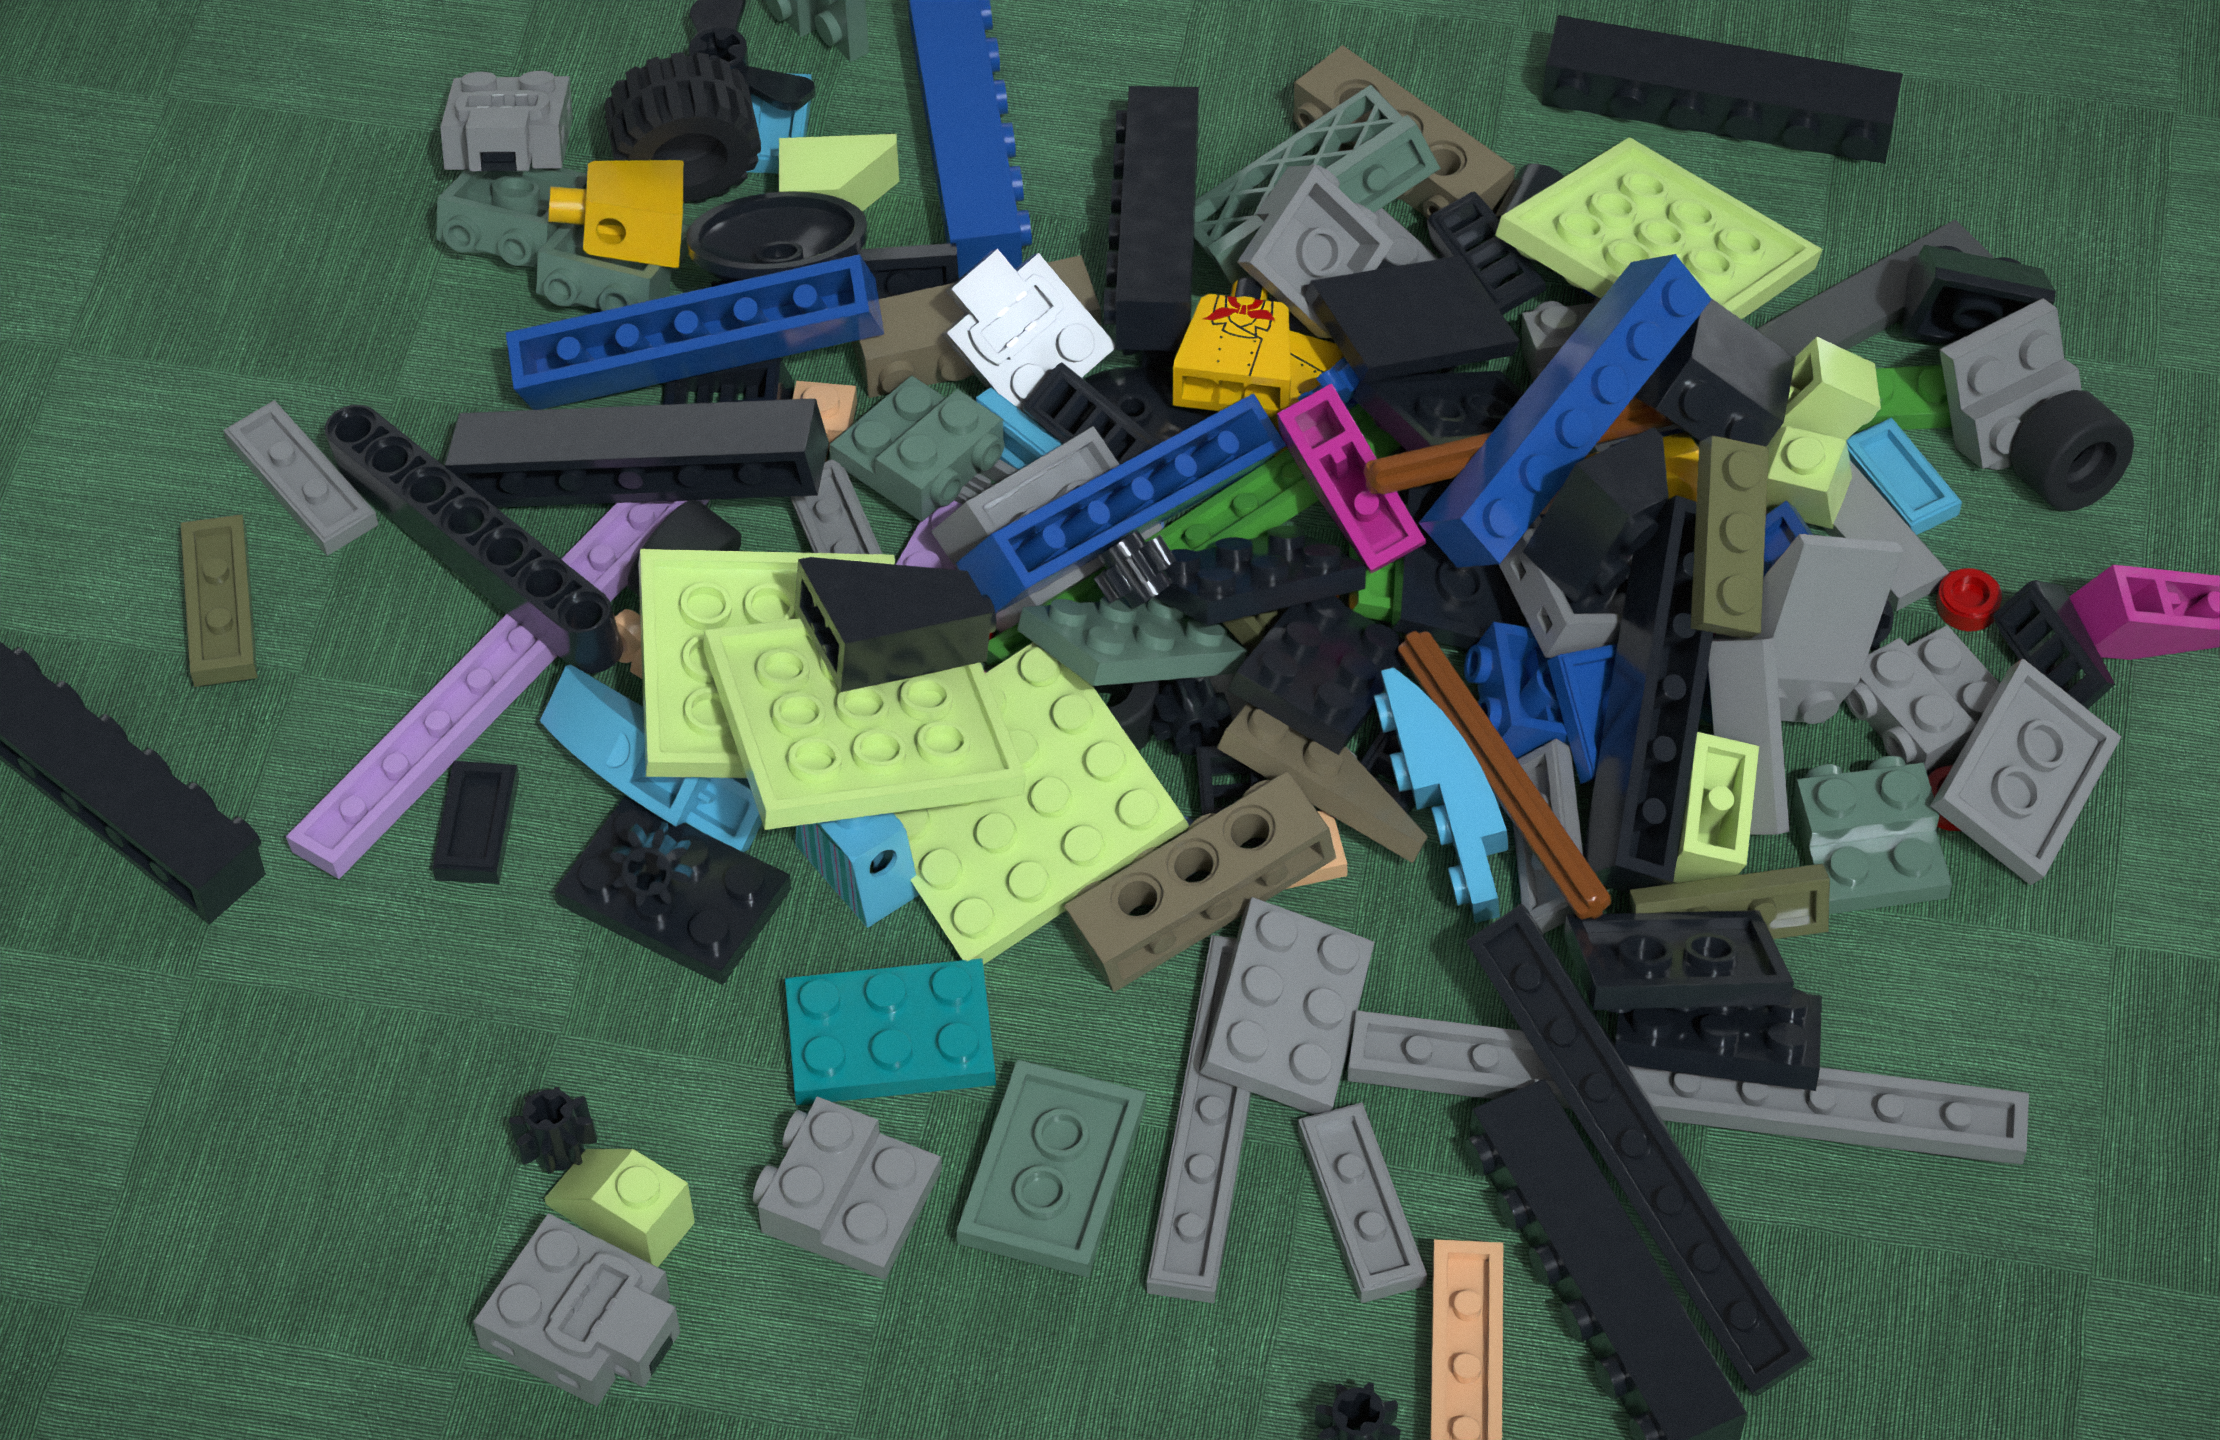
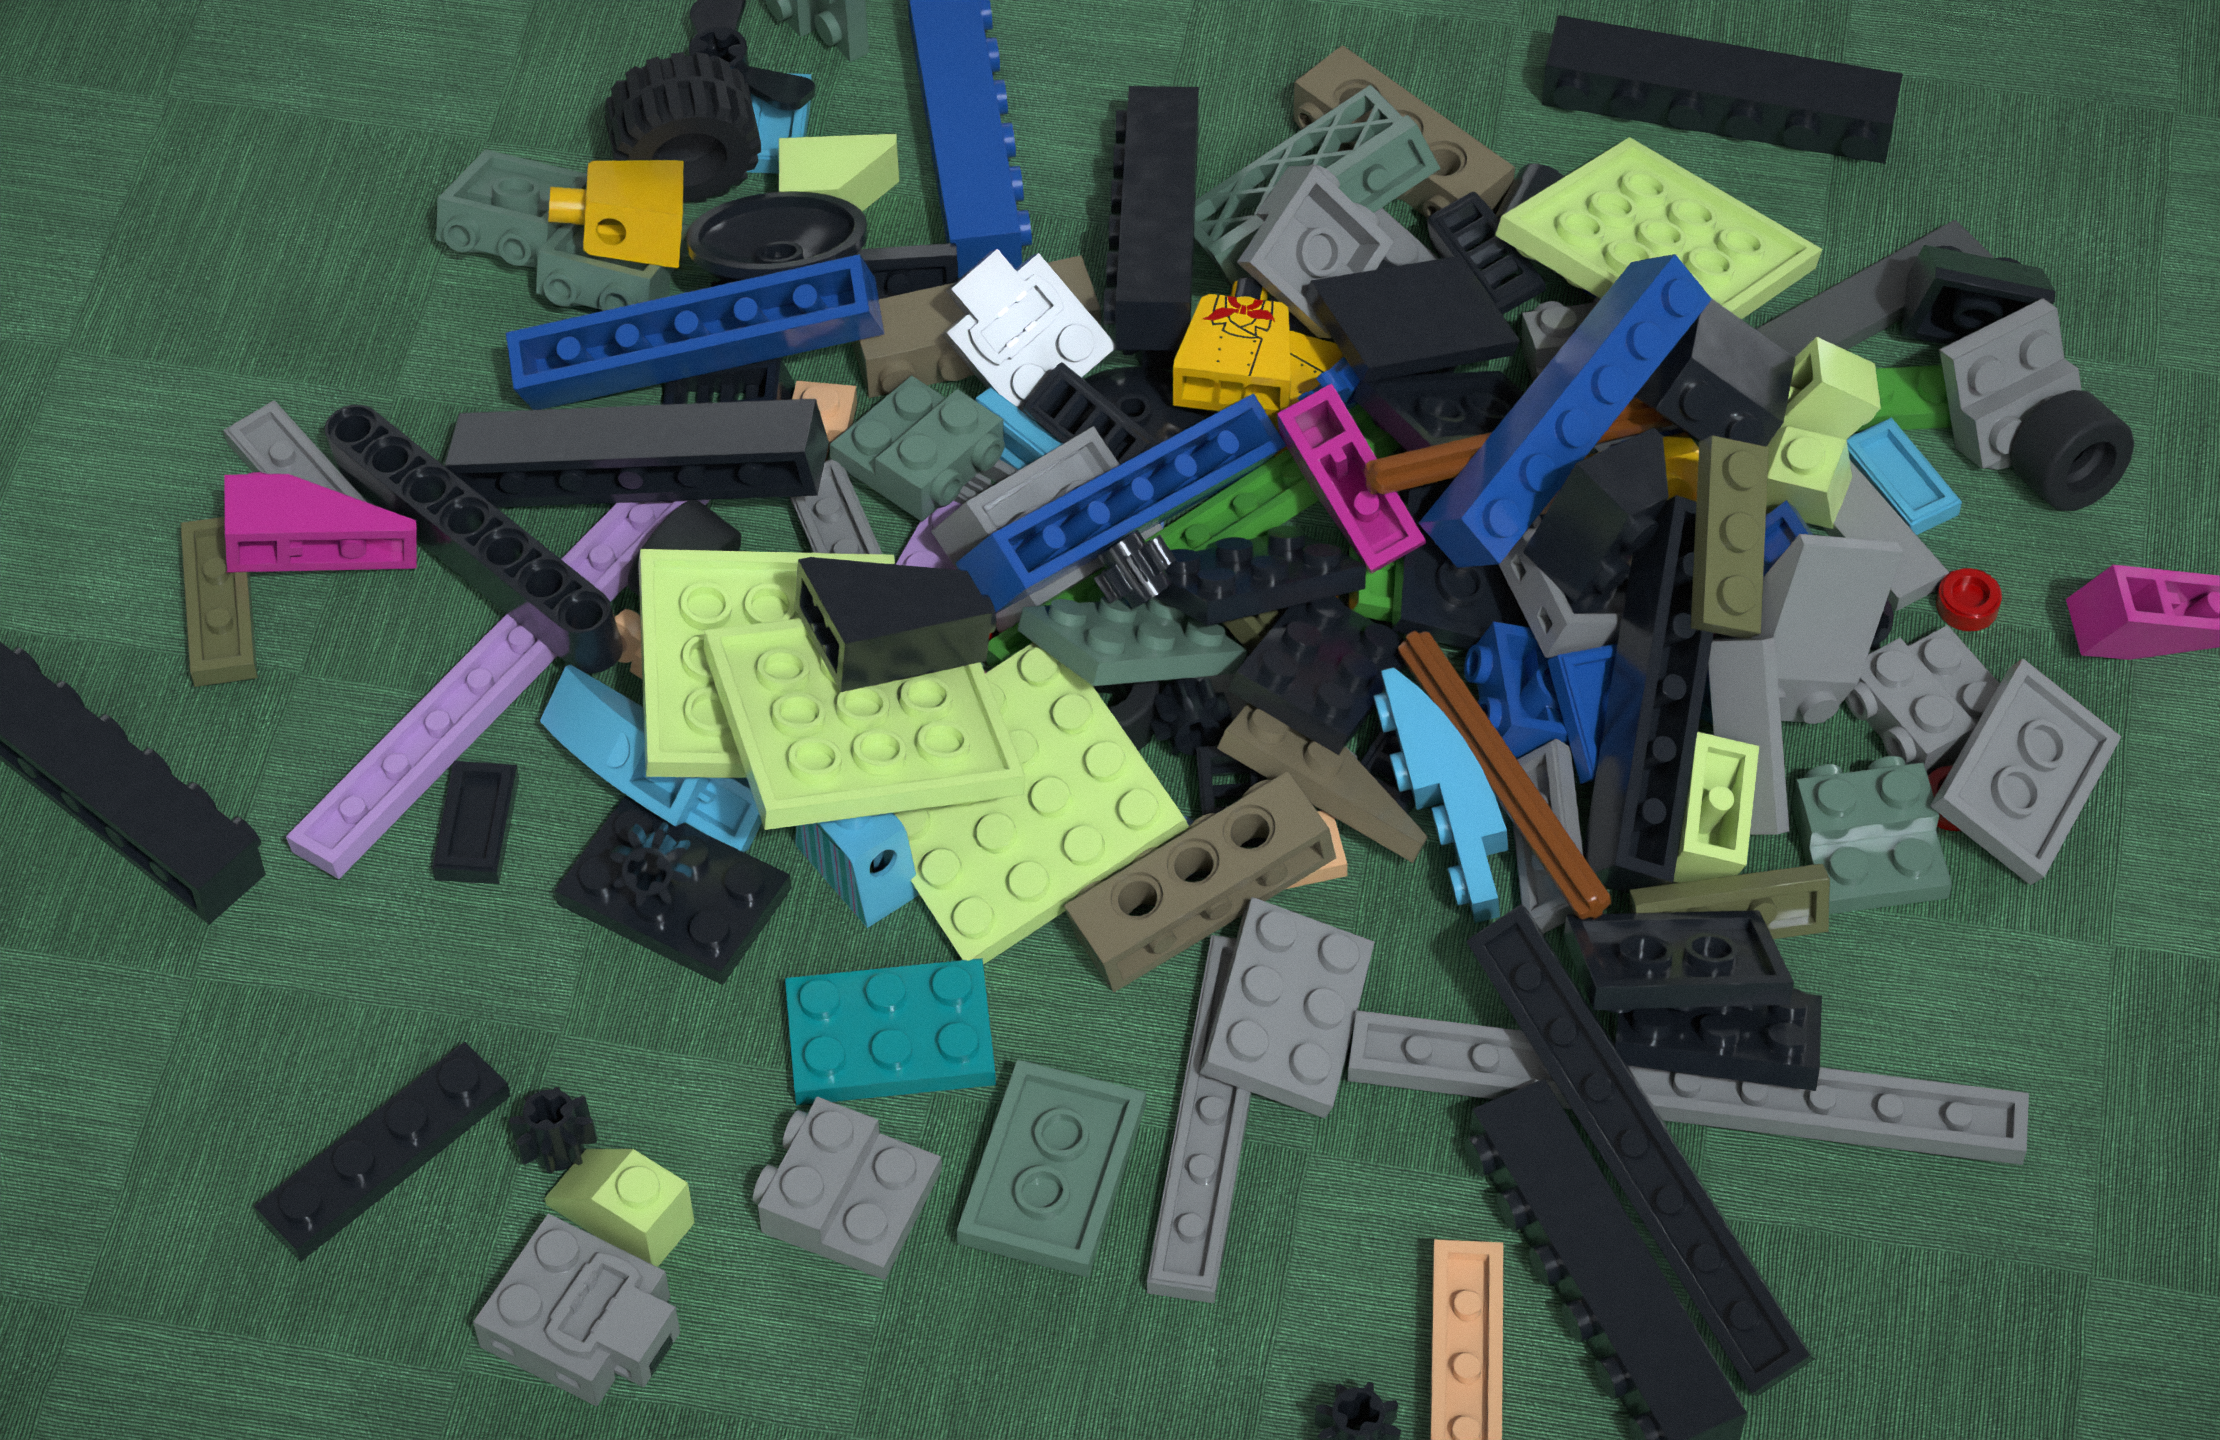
light grey piece [440,71,573,171] -> none
light grey tile [1298,1102,1427,1304] -> none
black slope [1993,580,2115,709] -> none
none -> dark pink slope [224,472,417,572]
none -> black plate [254,1042,511,1262]

